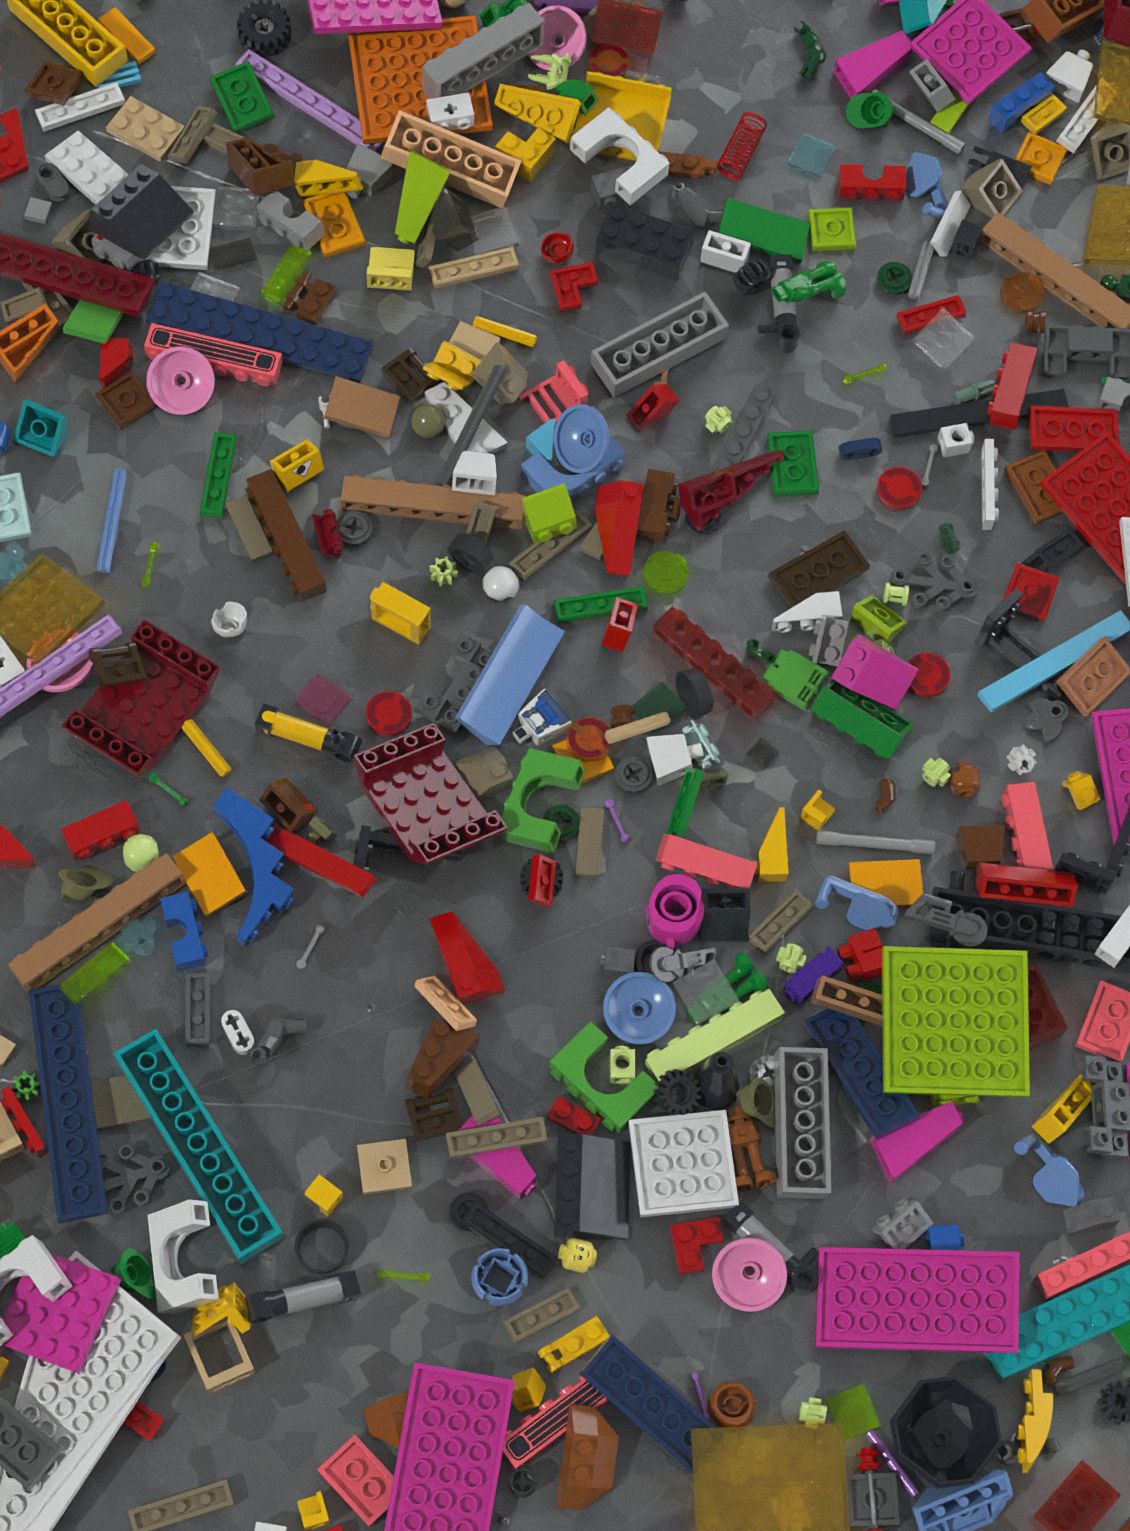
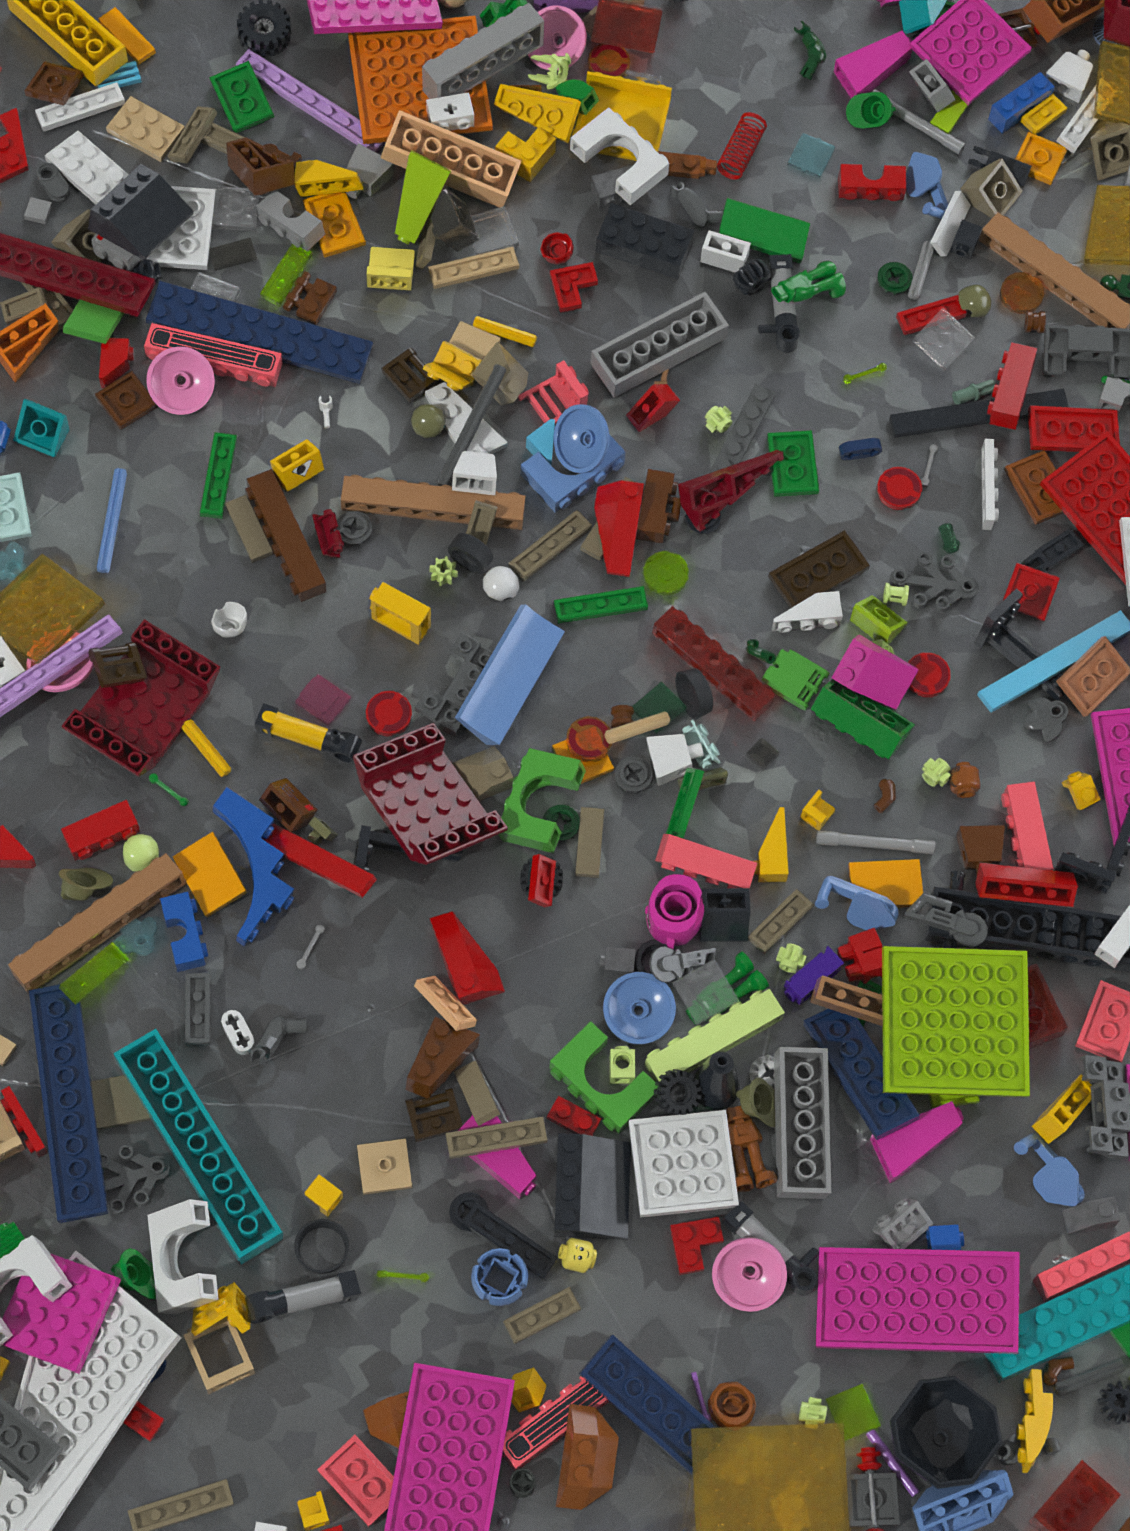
bright green gear [10,1071,41,1103] -> none
clear neon green hinge [141,542,158,587] -> none
medium nougat tile [324,376,400,438] -> none
torso [513,689,572,746] -> none
lime slope [522,483,577,544] -> none
yellow plate [537,1316,609,1374] -> none
red slope [601,597,638,652] -> none
medium lavender hinge [605,799,630,842] -> none
lime tile [808,208,856,251] -> none
light grey bracket [808,615,849,667] -> none
white brick [938,423,974,458] -> none
white gear [1006,744,1037,775] -> none
none -> olive hair [959,284,991,318]

